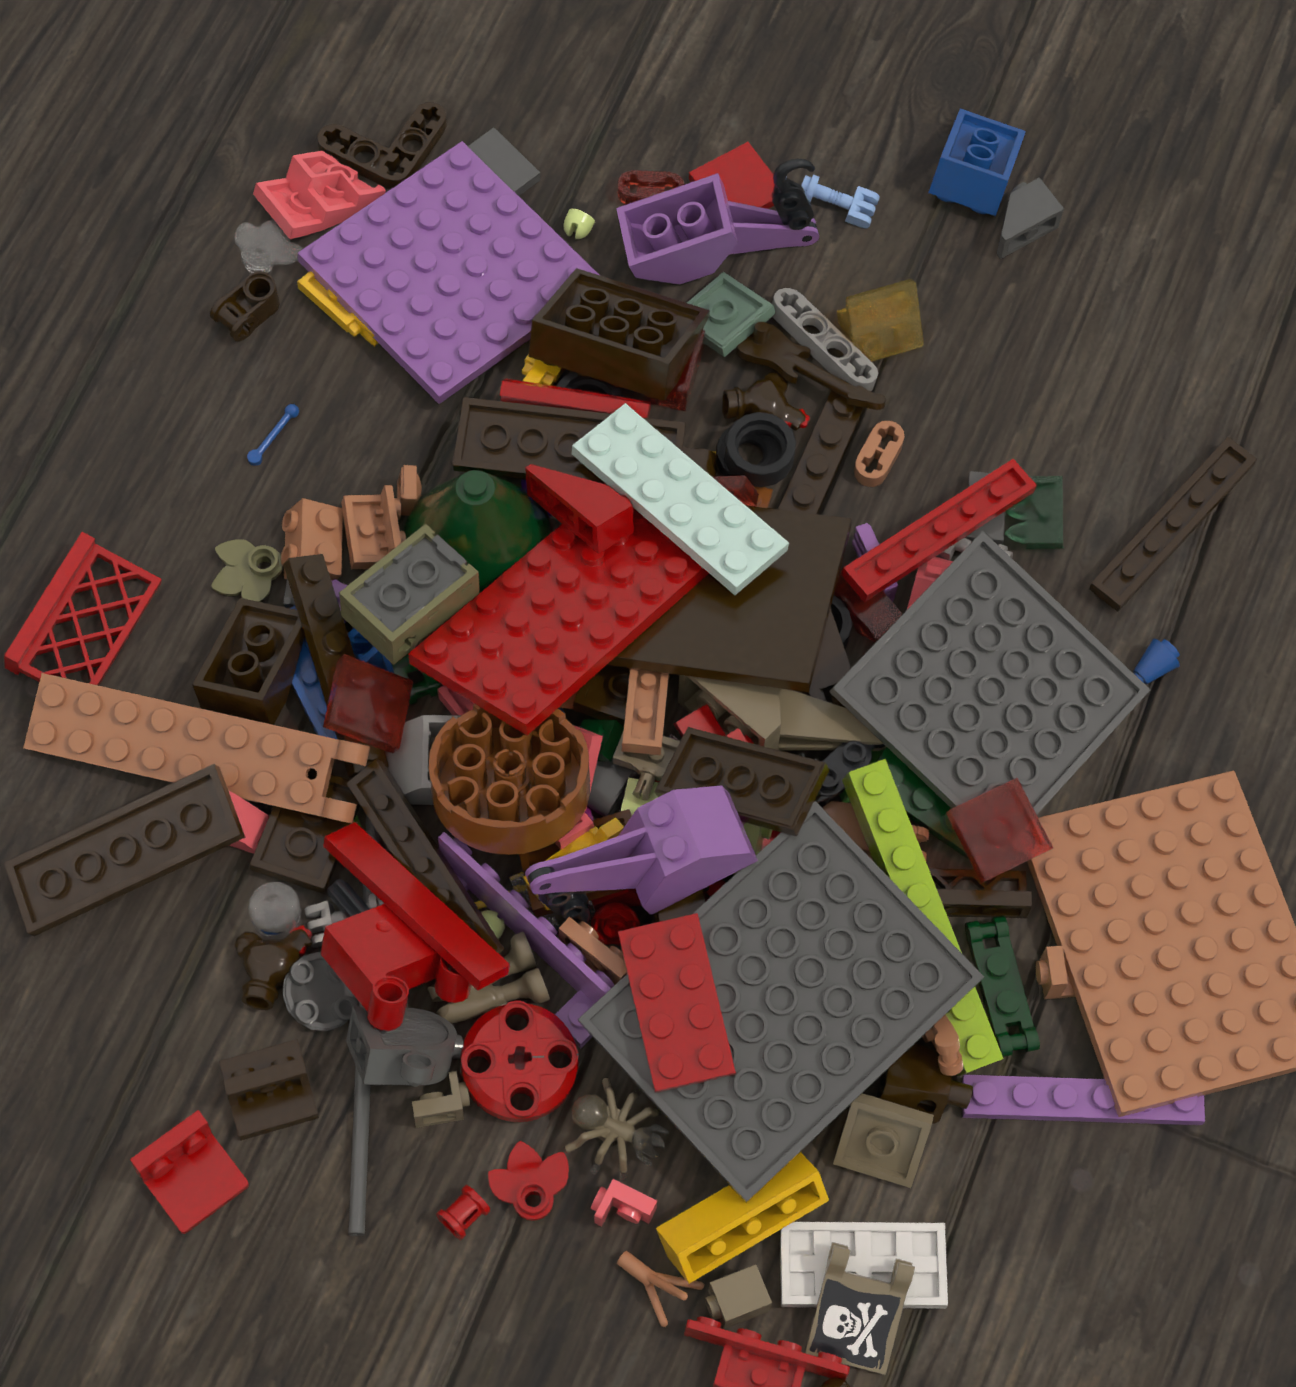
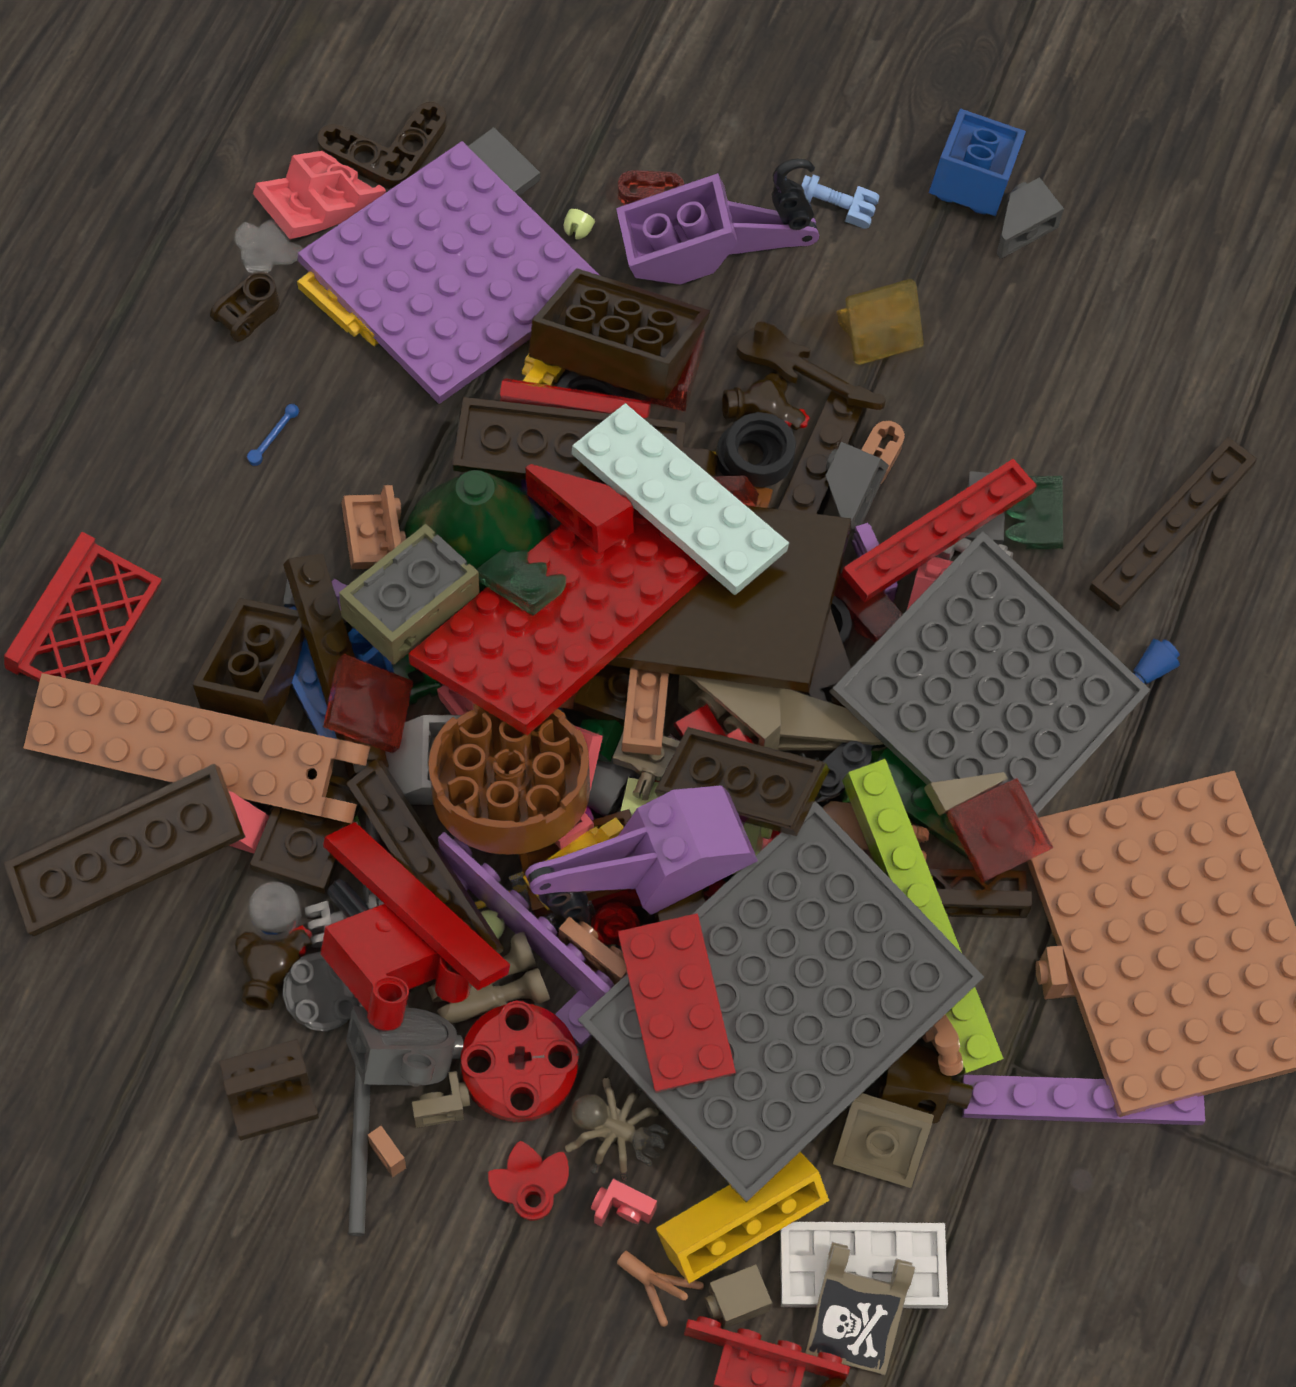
red bracket [130,1110,249,1234] -> none
olive plate [212,539,283,602] -> none
nougat bracket [281,498,343,581] -> none
nougat tile [397,465,422,516] -> none
red bush [436,1185,490,1240] -> none
sand green plate [687,272,775,357] -> none
red tile [689,142,774,209] -> none
light grey beam [772,288,878,391] -> none
dark green plate [965,915,1040,1057] -> none
none -> nougat tile [368,1126,406,1177]
none -> clear green plate [476,549,566,616]
none -> dark grey slope [826,442,889,532]
none -> dark tan piece [924,772,1008,816]

